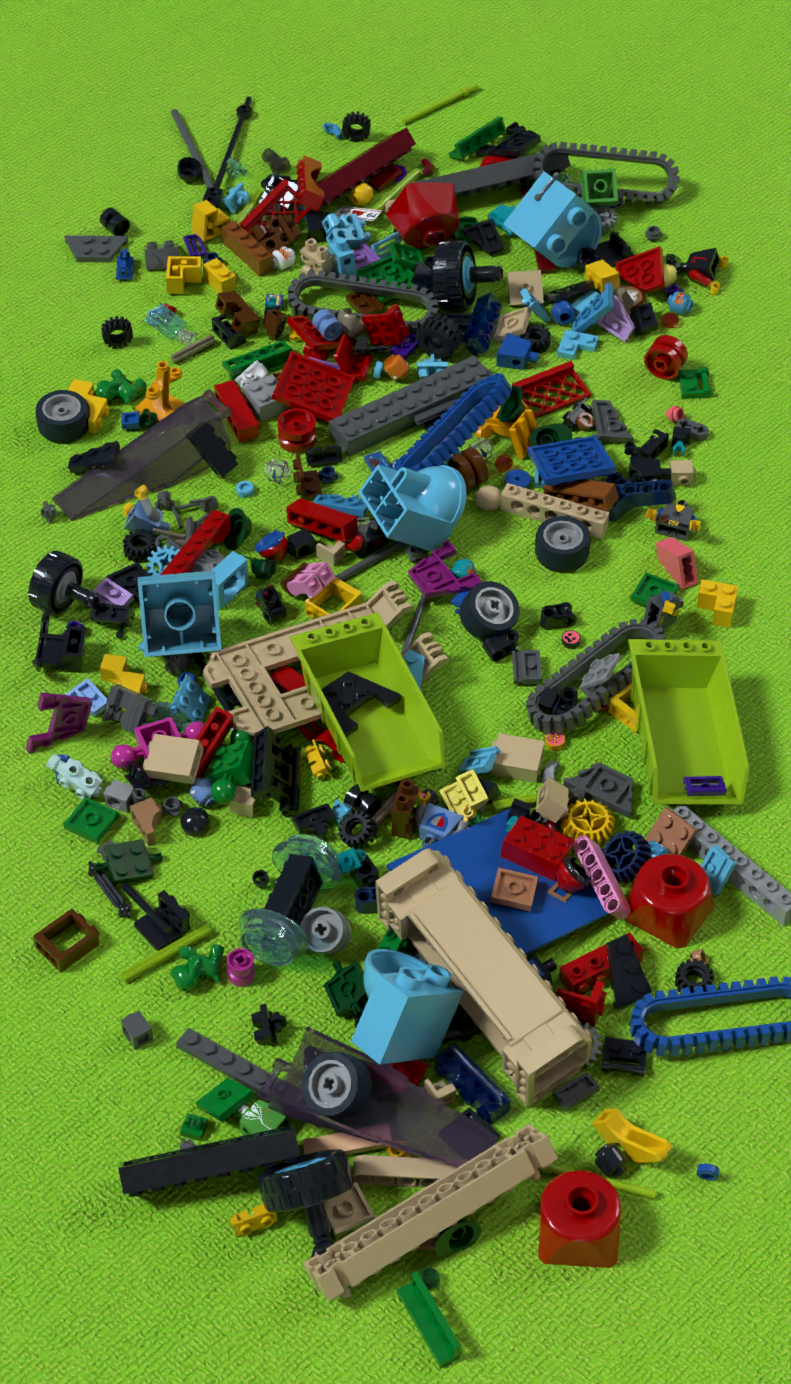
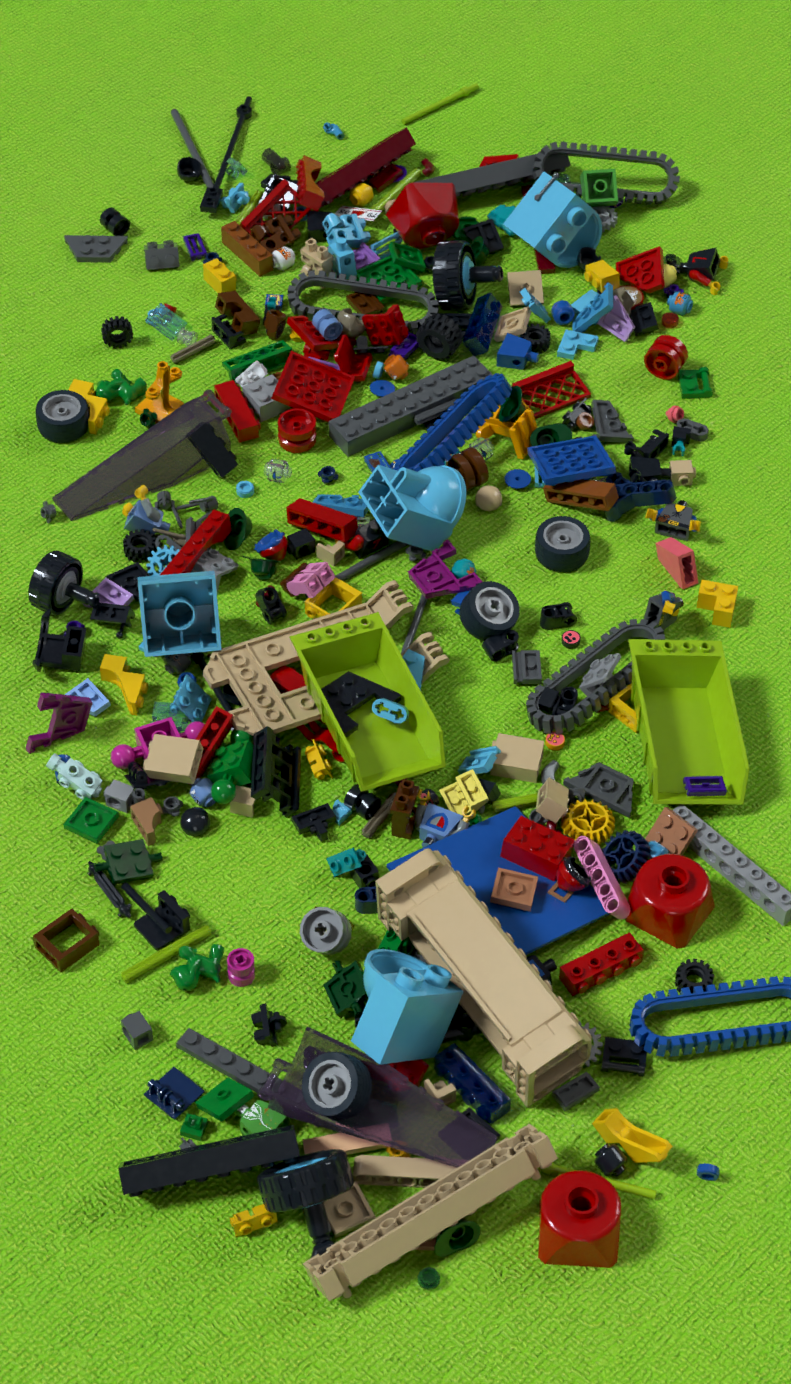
black wing [68,441,120,473] -> none
dark grey hips [102,684,160,734] -> none
blue hinge [116,249,134,280] -> none
blue plate [121,411,140,430] -> none
yellow brick [166,256,202,294] -> none
yellow brick [192,200,230,242] -> none
medium azure window [211,551,248,610] -> none
clear light blue brick [238,834,341,966] -> none
black hinge [252,870,269,888] -> none
reddish brown bracket [293,452,322,501] -> none
black hinge [305,444,343,466] -> none
black tyre [338,810,377,850] -> none
black tyre [342,111,371,142] -> none
green fence [397,1271,461,1368] -> none
black hinge [411,260,436,300] -> none
medium azure hips [417,354,448,380] -> none
green fence [448,116,506,159] -> none
black wing [475,122,541,156] -> none
clear red tile [494,455,513,472] -> none
tan brick [500,483,609,540] -> none
black piece [505,798,531,833] -> none
black wing [543,280,595,303] -> none
red bracket [556,980,607,1027] -> none
black hinge [595,231,634,266] -> none
black wing [606,934,652,1009] -> none
green plate [630,572,680,607] -> none
dark grey plate [645,226,662,241] -> none
nougat hinge [690,949,707,965] -> none
medium azure plate [701,845,737,895] -> none
none -> dark blue hinge [144,1067,205,1120]
none -> blue piece [370,380,395,397]
none -> medium azure beam [372,698,409,723]
none -> dark green piece [470,236,489,266]

